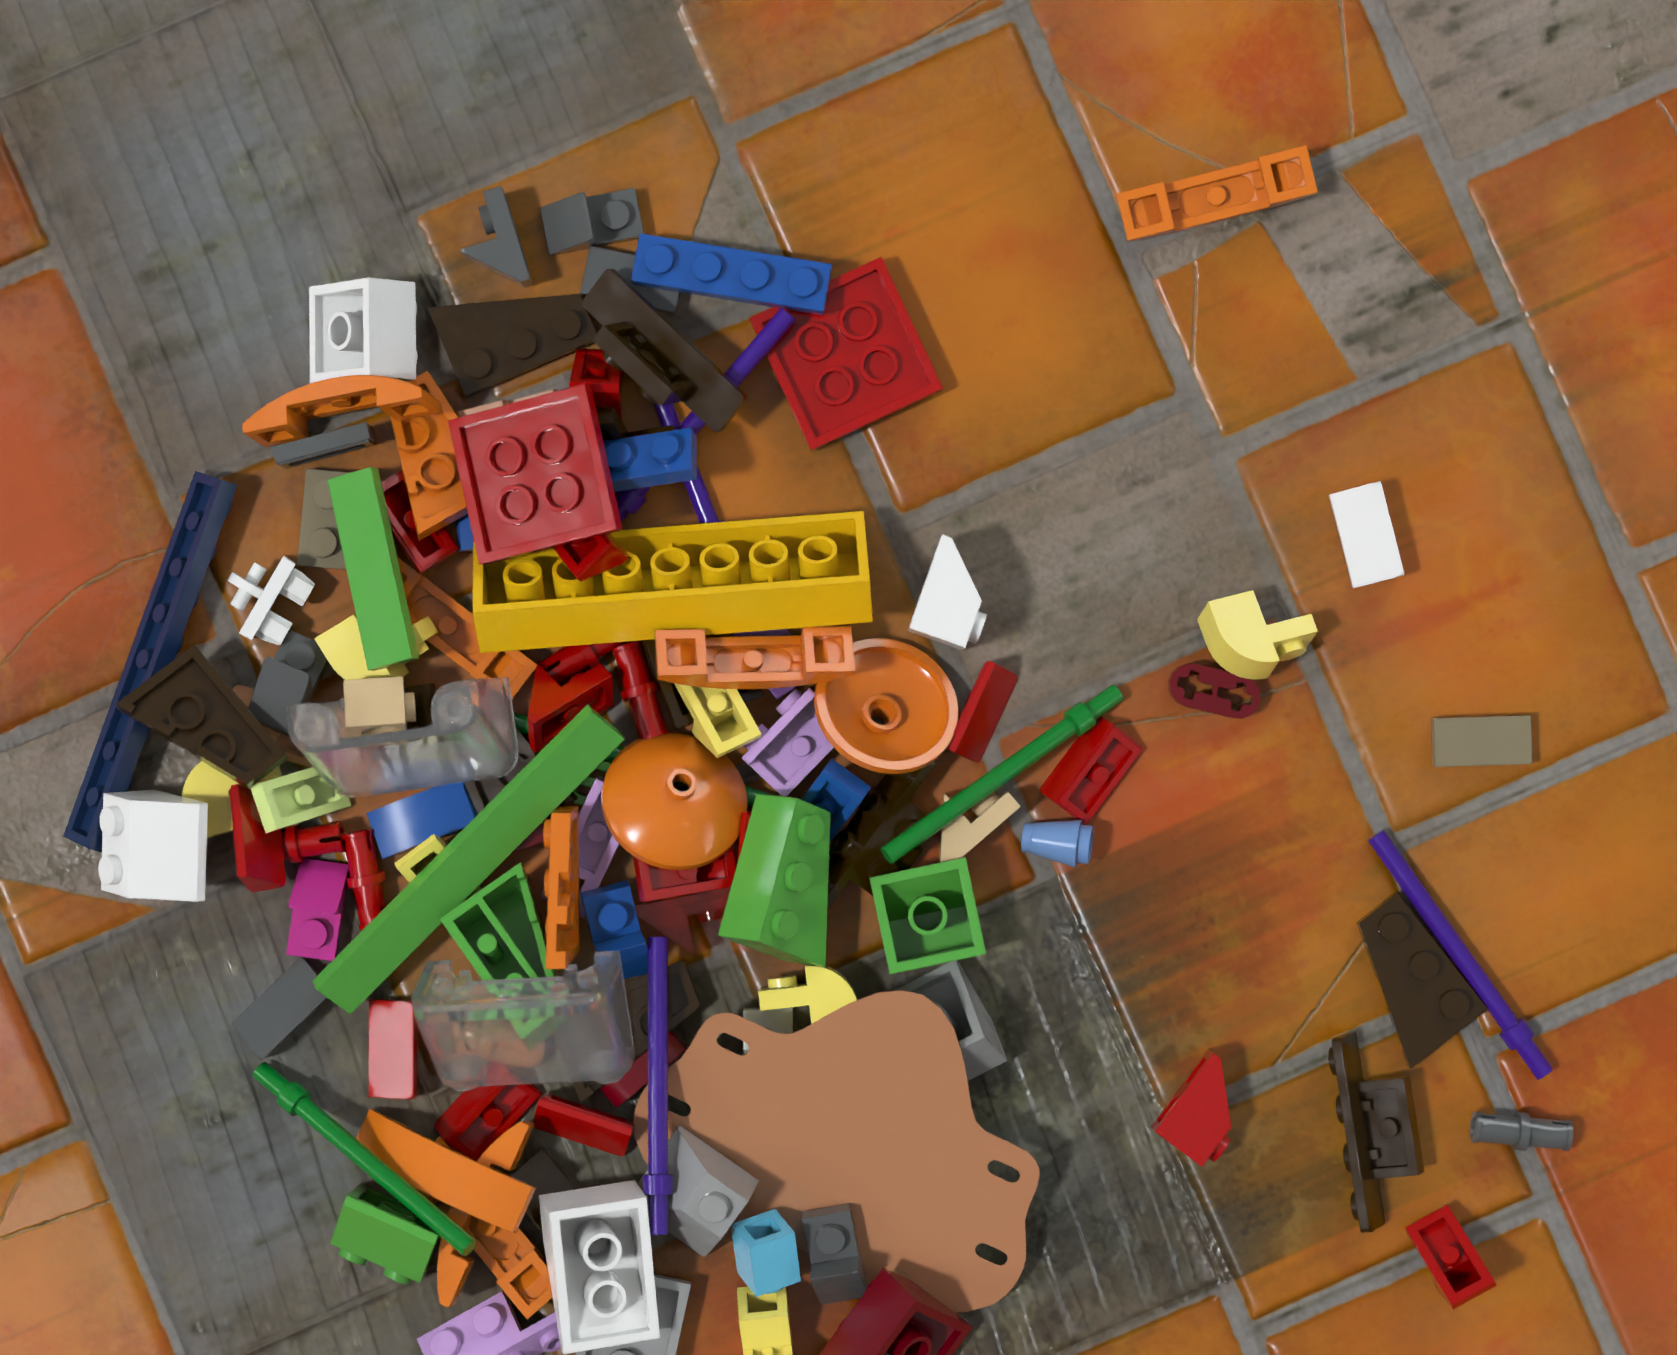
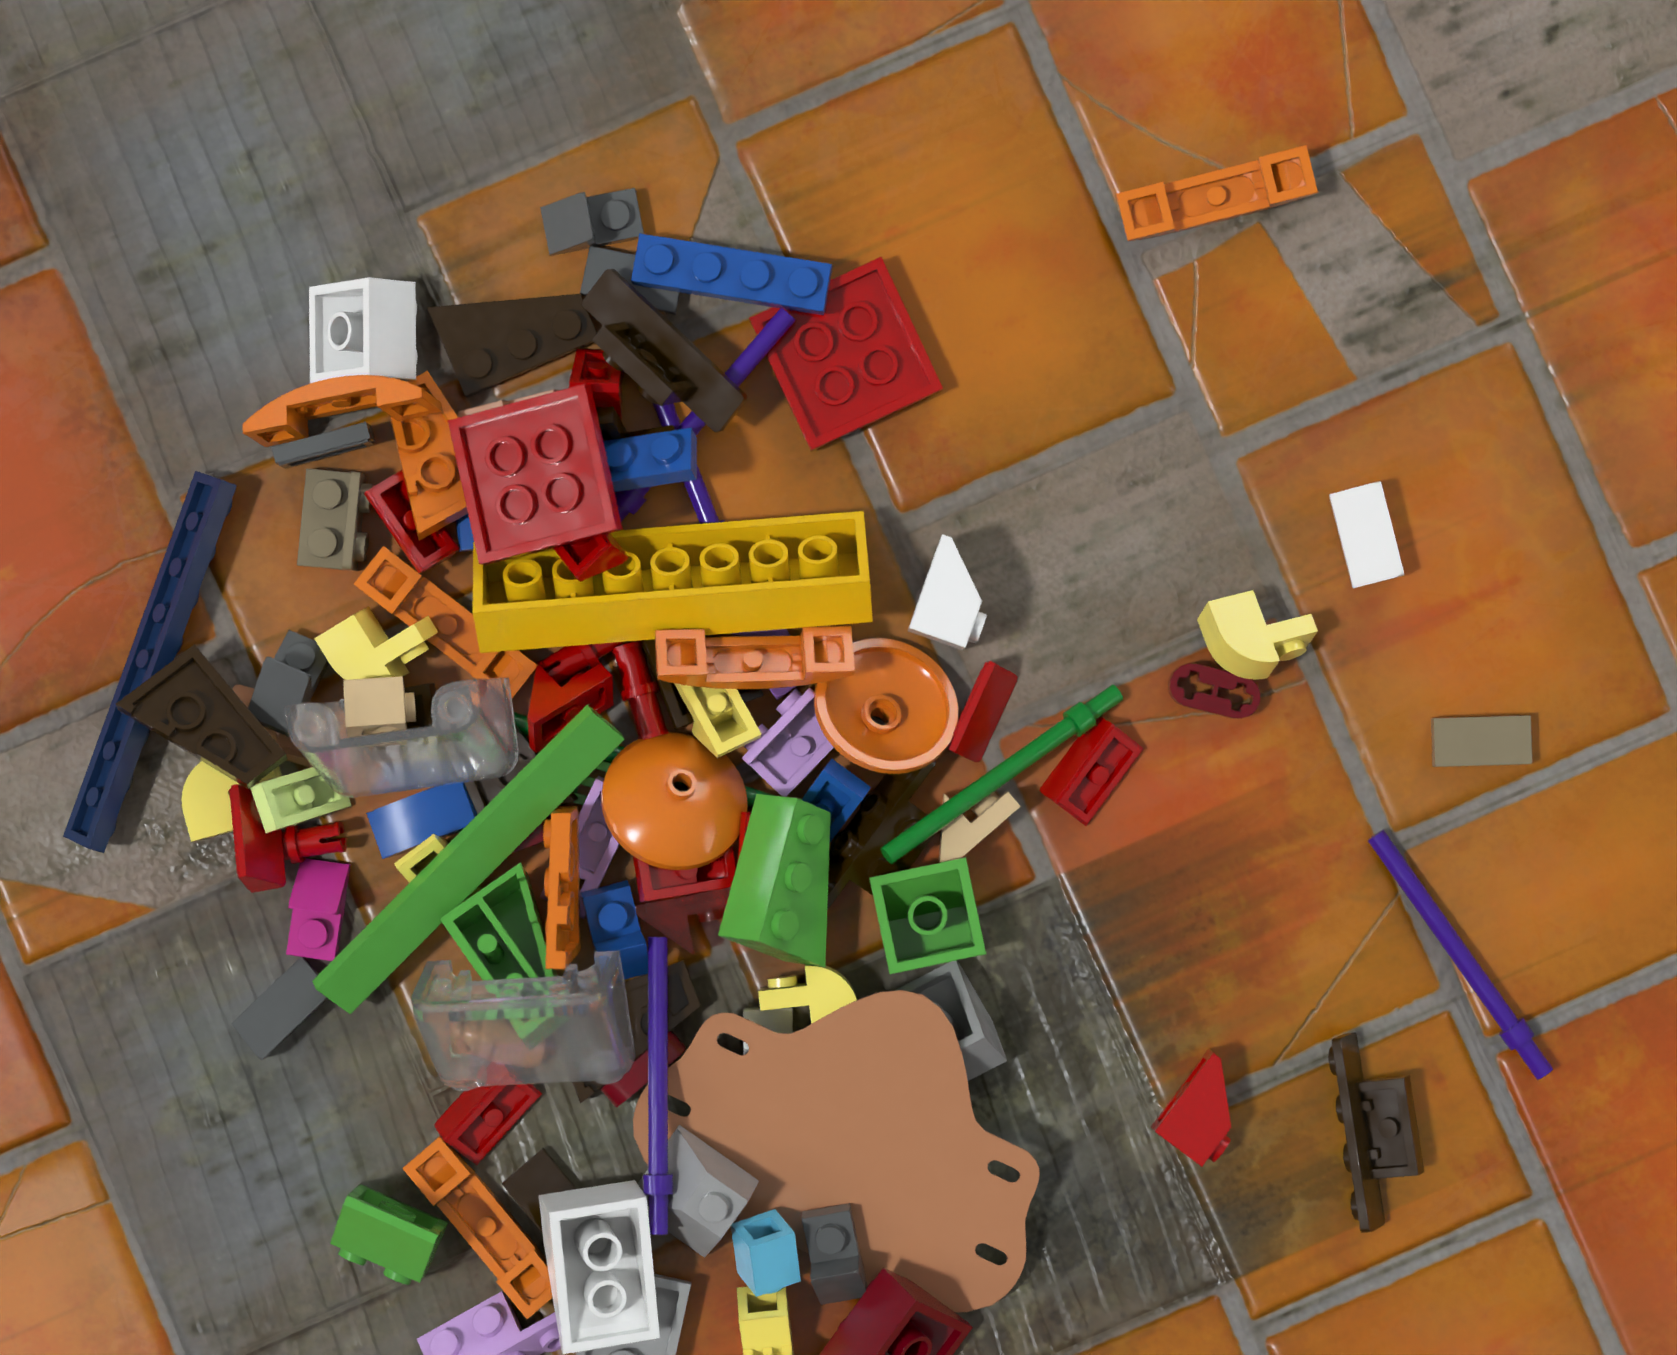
white slope [98,789,208,902] -> none
white hips [227,555,315,645] -> none
green bar [253,1062,477,1256] -> none
bright green tile [327,467,419,671] -> none
red pin [341,828,386,930] -> none
orange slope [356,1109,536,1234] -> none
slope [368,999,418,1099] -> none
orange slope [437,1120,535,1308] -> none
dark grey slope [460,186,534,288] -> none
red slope [533,1092,634,1156] -> none
medium blue cone [1021,820,1094,868] -> none
dark brown wing [1356,893,1487,1069] -> none
red slope [1405,1205,1497,1309] -> none
dark grey pin [1469,1111,1573,1151] -> none

